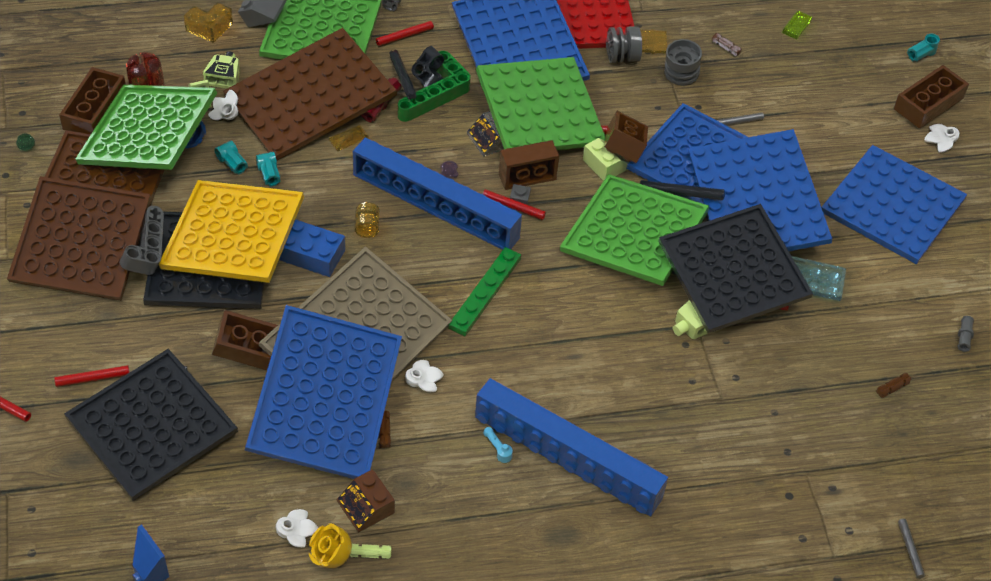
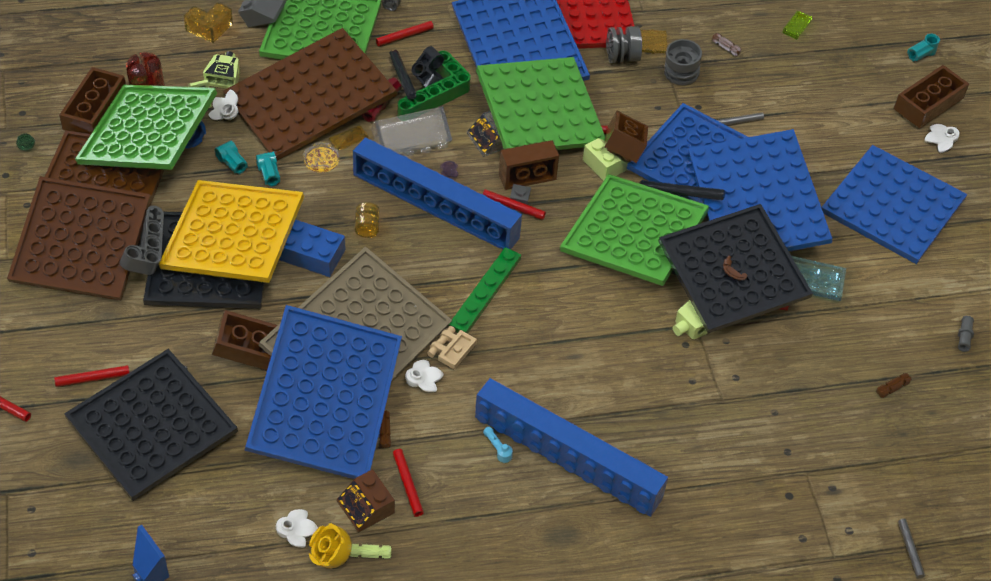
none -> clear tile [303,142,339,173]
none -> clear windscreen [371,106,452,157]
none -> red piece [393,449,424,517]
none -> tan plate [427,326,477,370]
none -> reddish brown piece [723,256,747,280]

